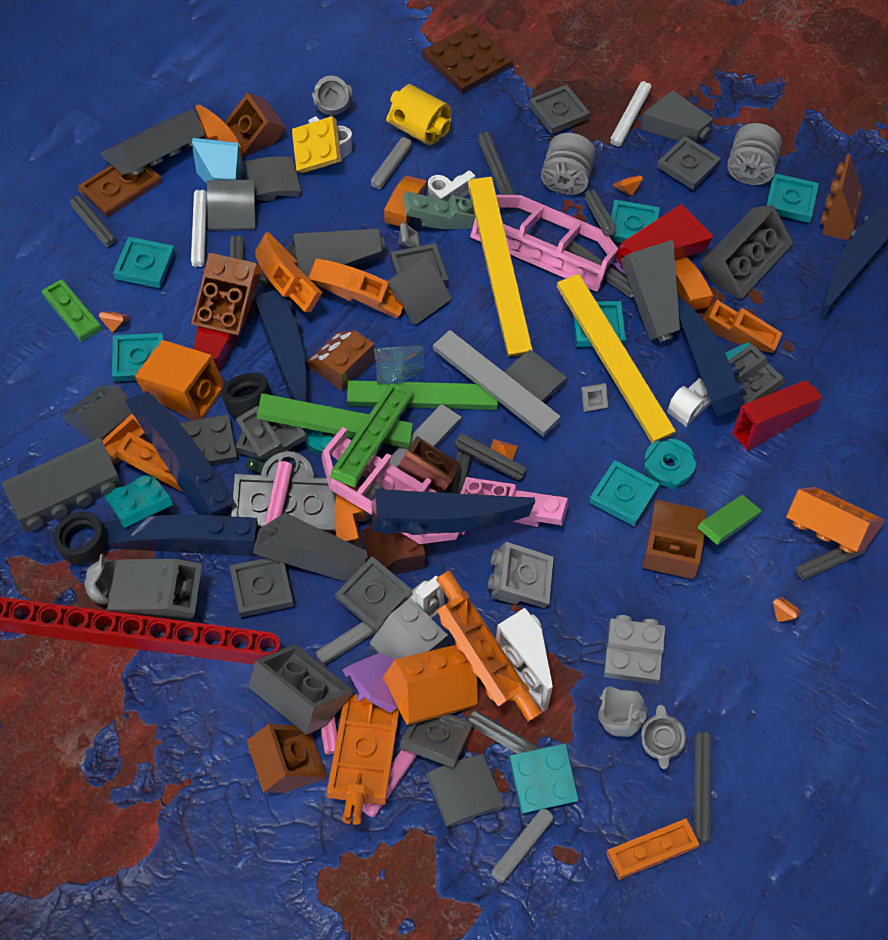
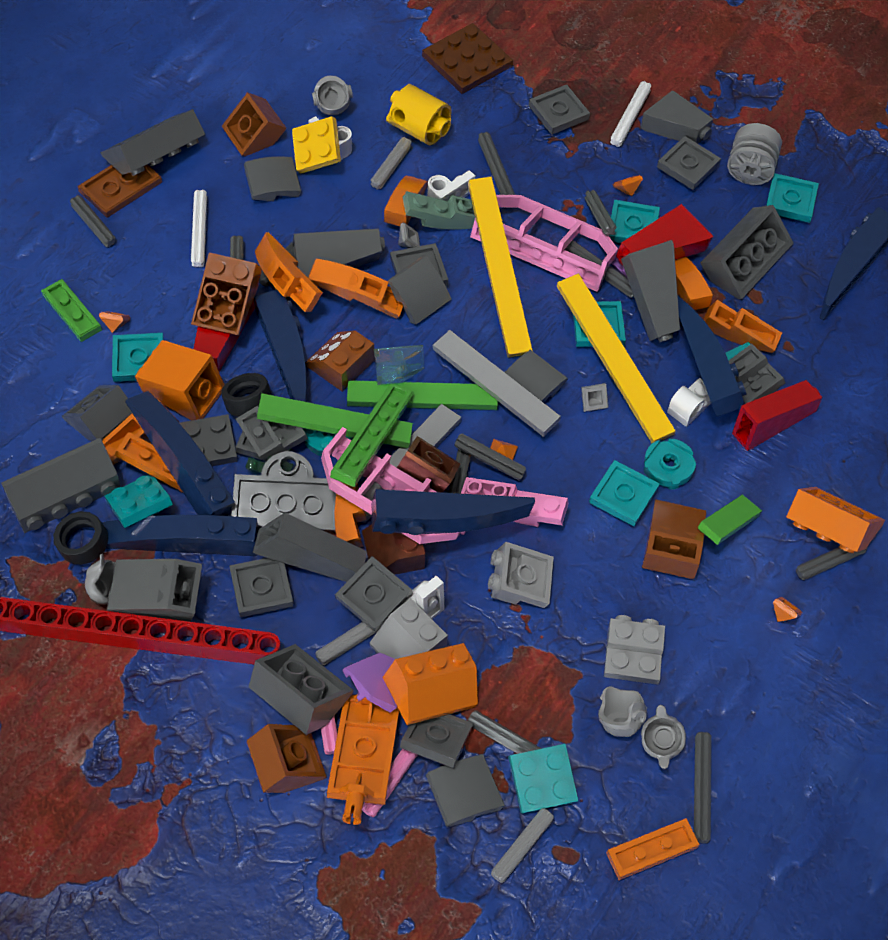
teal plate [113,237,175,288] -> none
medium azure slope [192,138,242,184] -> none
orange slope [195,105,243,163] -> none
dark grey slope [207,180,256,231] -> none
bright pink axle [264,461,293,526] -> none
orange plate [436,571,542,722] -> none
white slope [496,608,553,712] -> none
light grey wheel [541,133,596,195] -> none
dark orange slope [820,154,863,241] -> none

